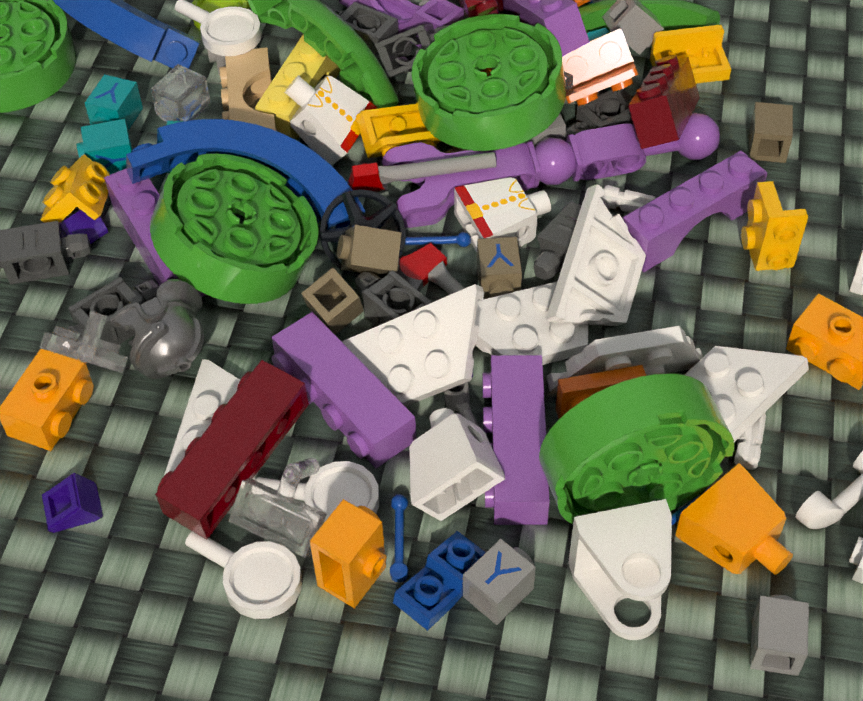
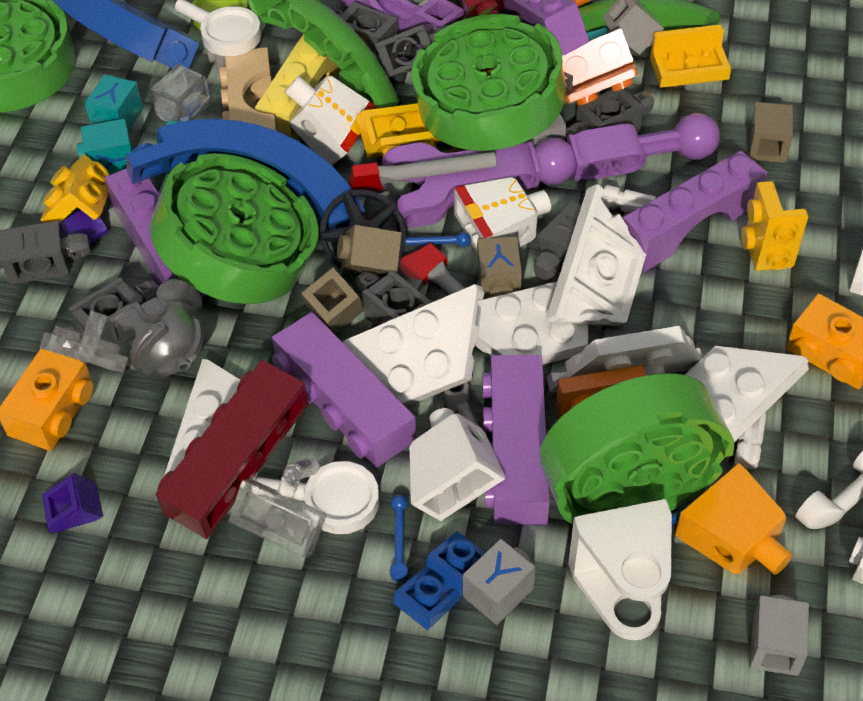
white piece [185,531,302,619] -> none
light orange brick [310,499,387,609] -> none
dark red brick [628,55,700,149] -> none

